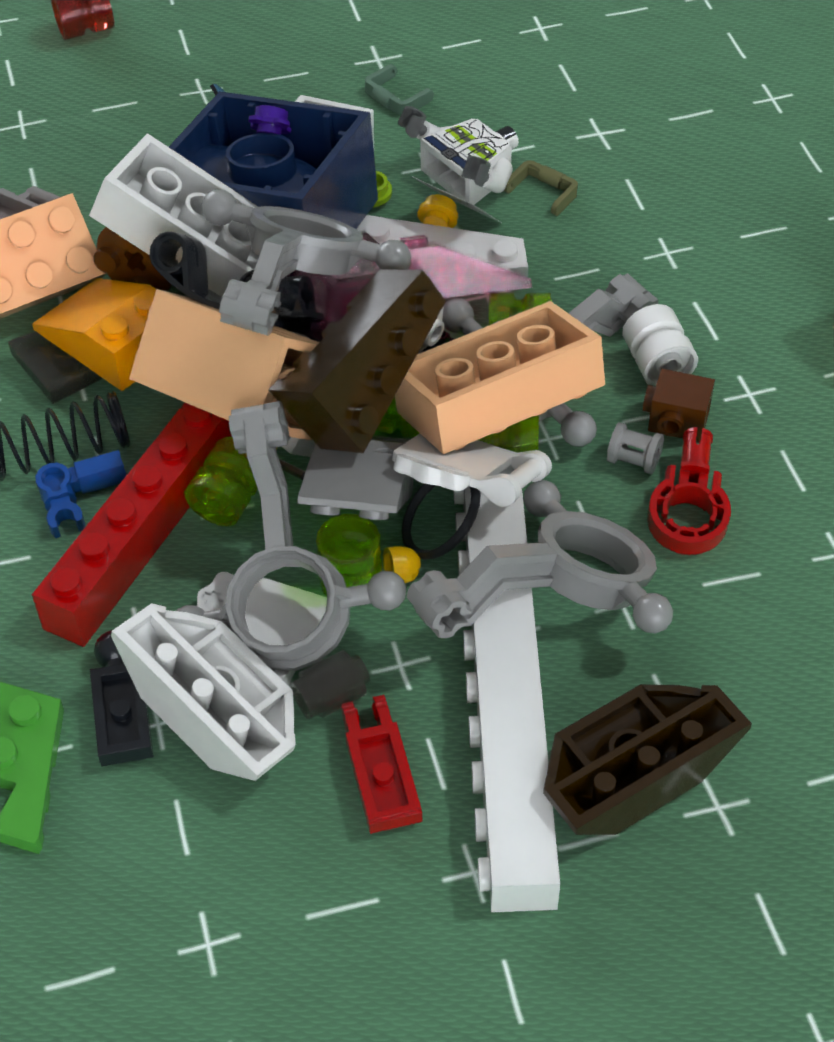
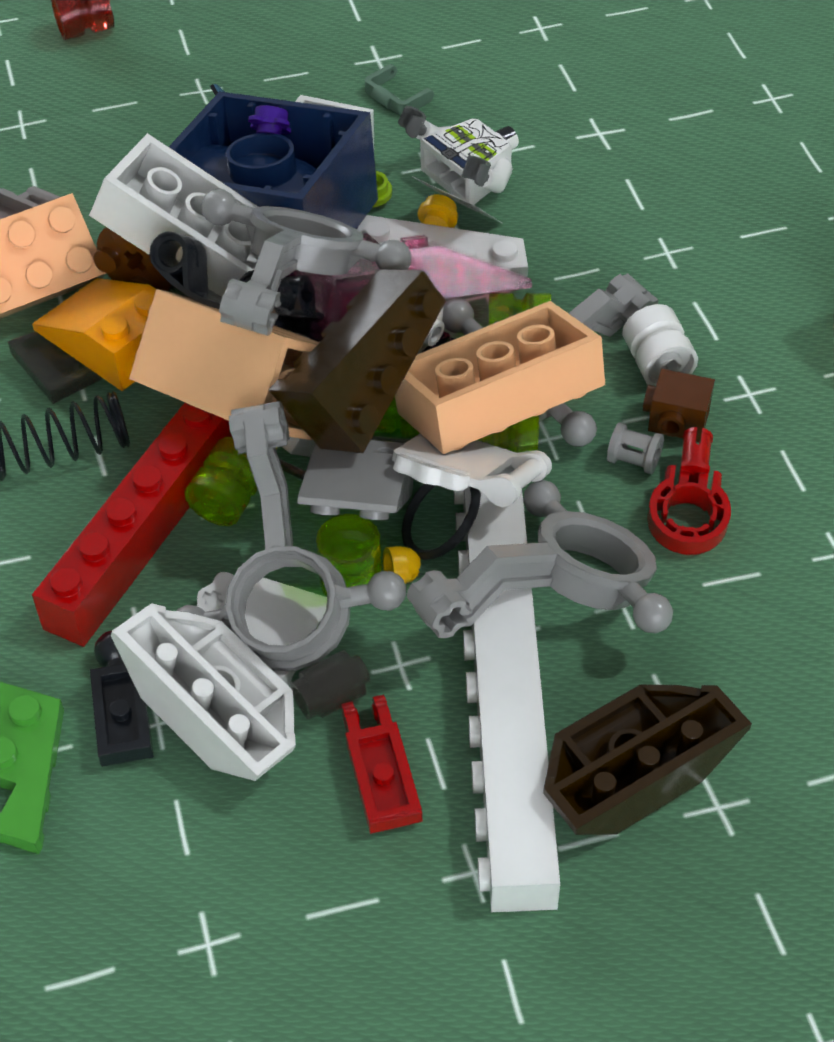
blue bar [35,450,126,538] -> none
olive piece [504,160,578,216] -> none

